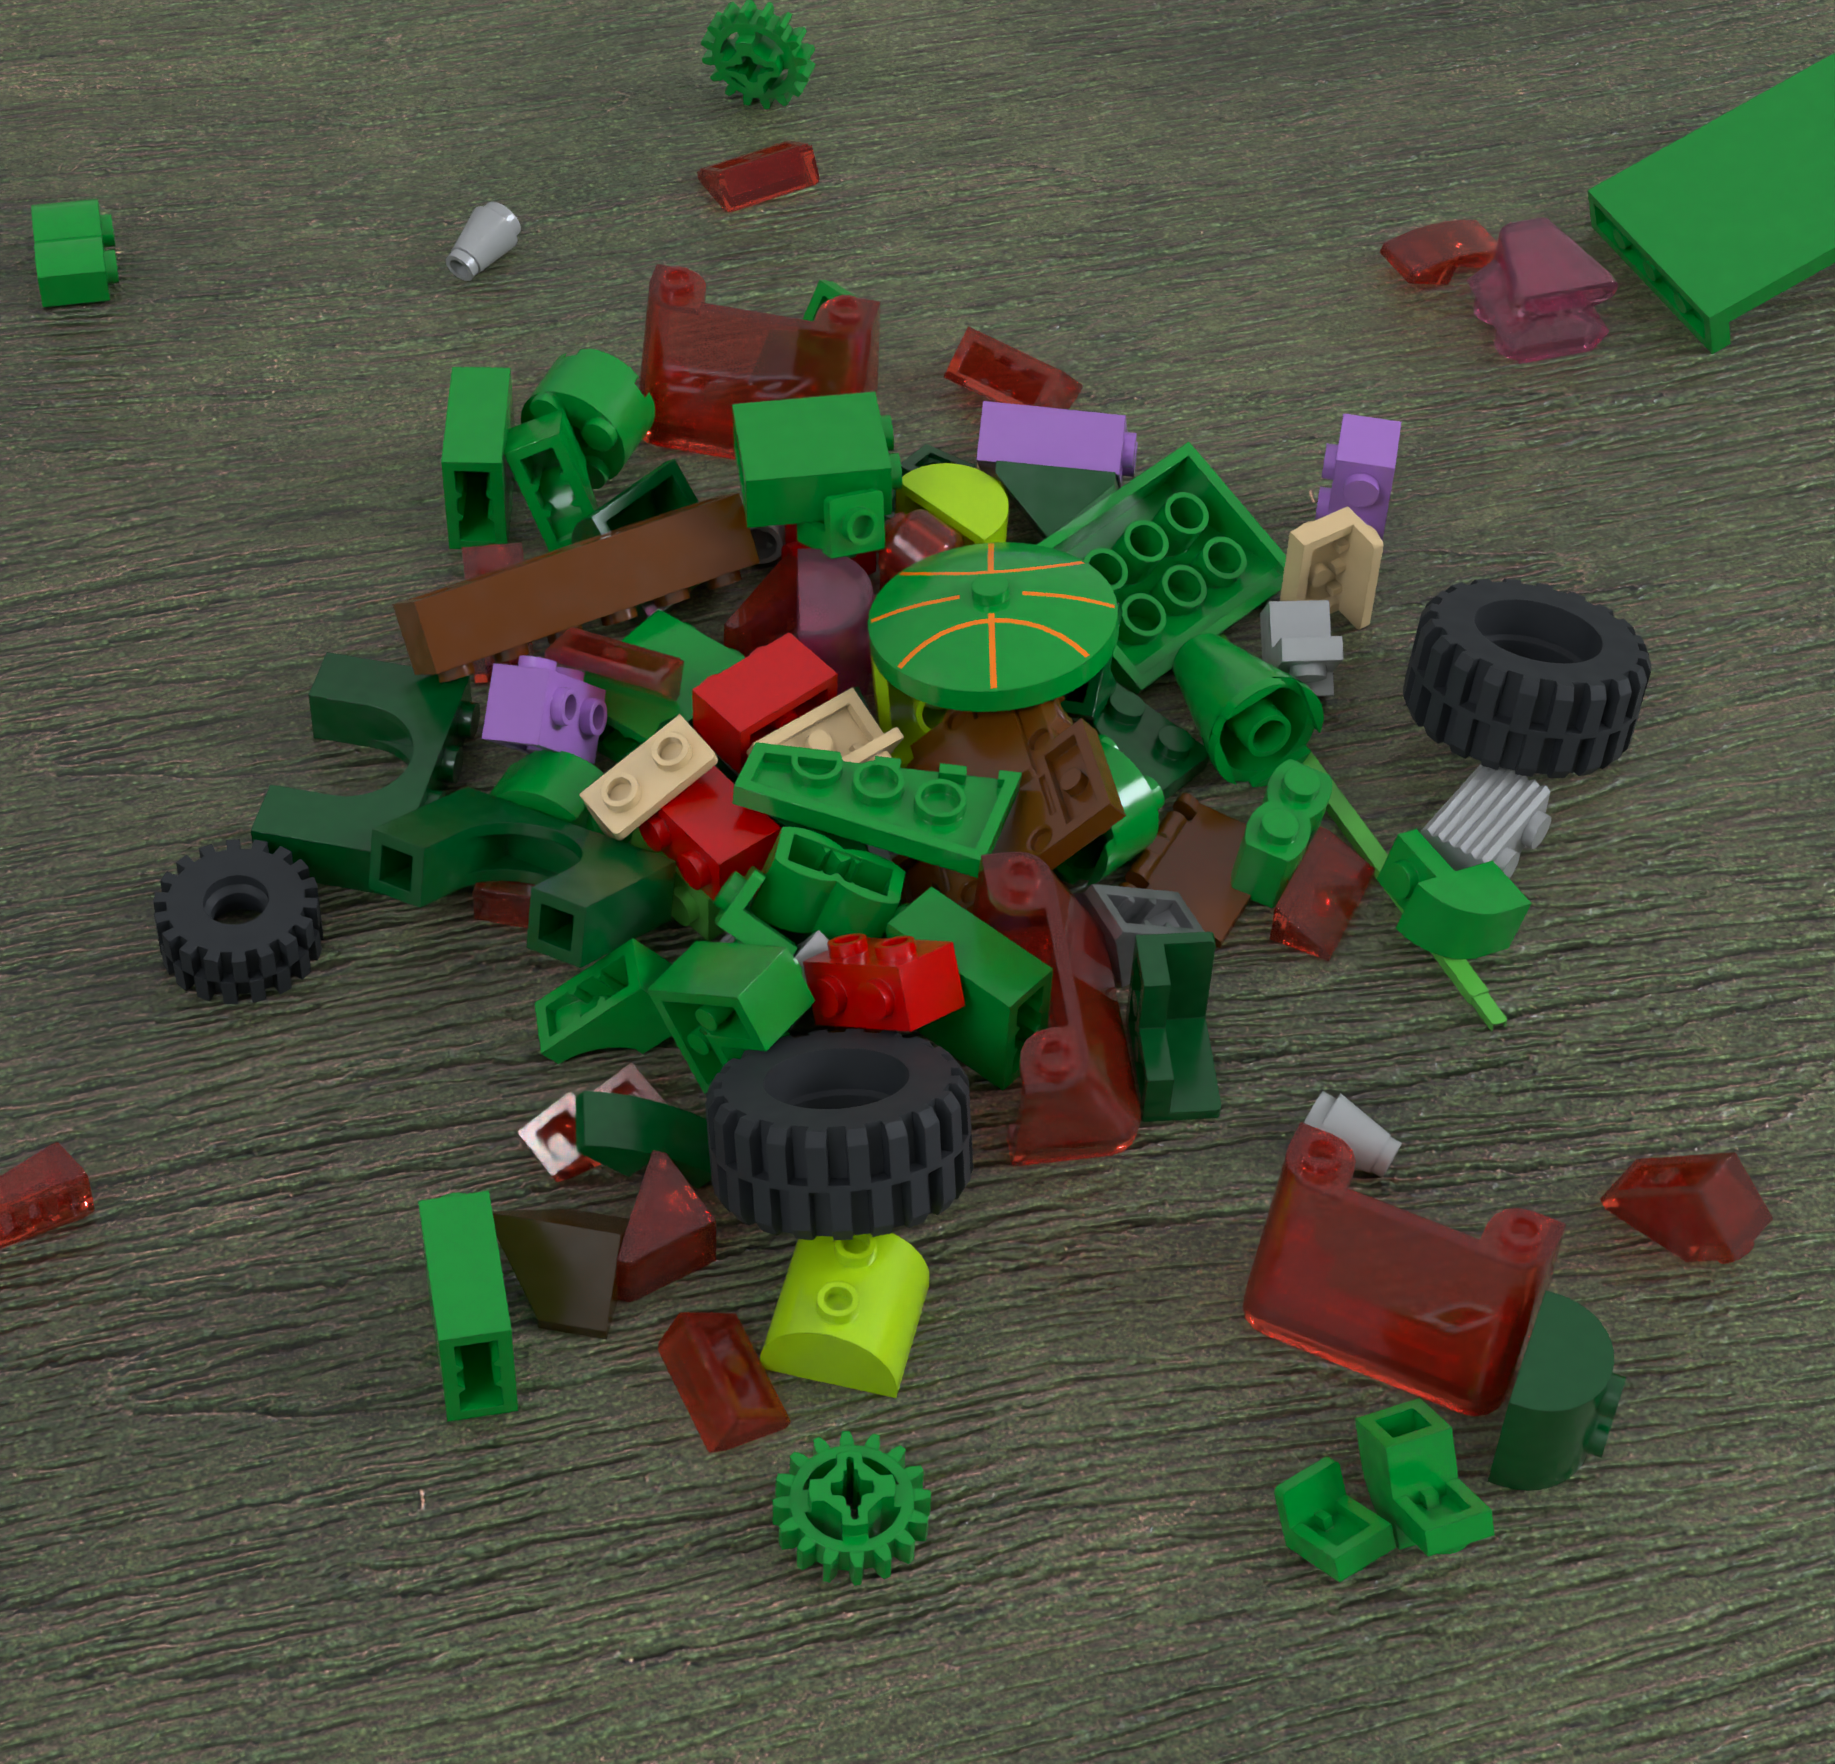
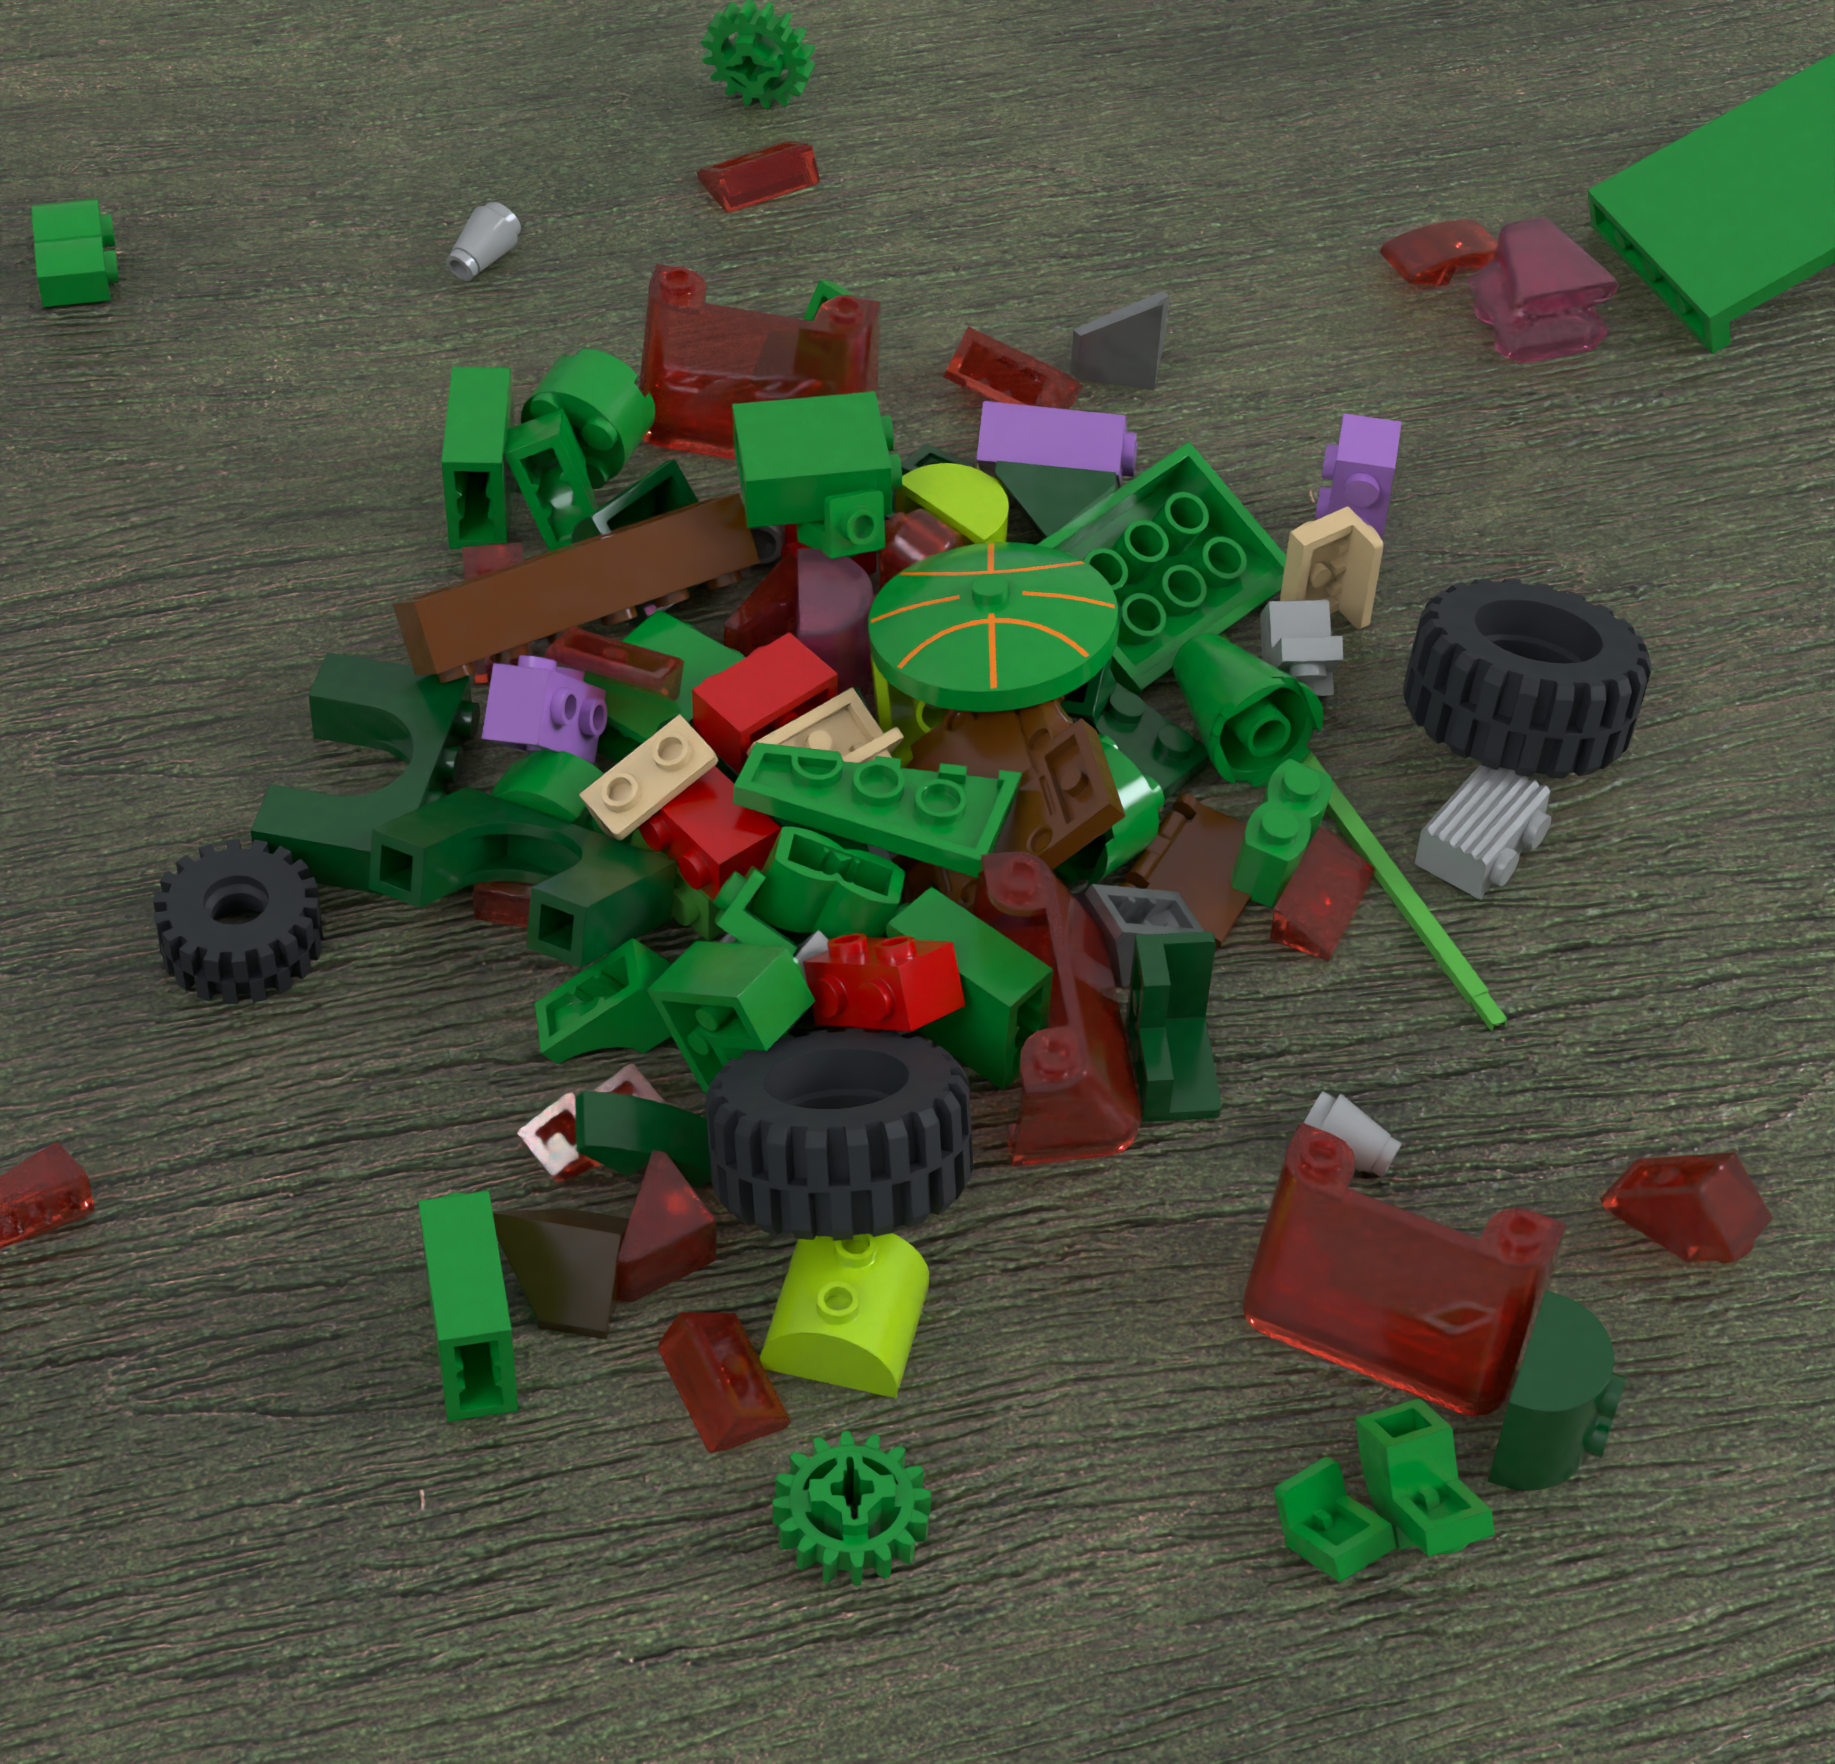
green brick [1376,829,1532,959] -> none
none -> flat silver slope [1070,291,1170,390]

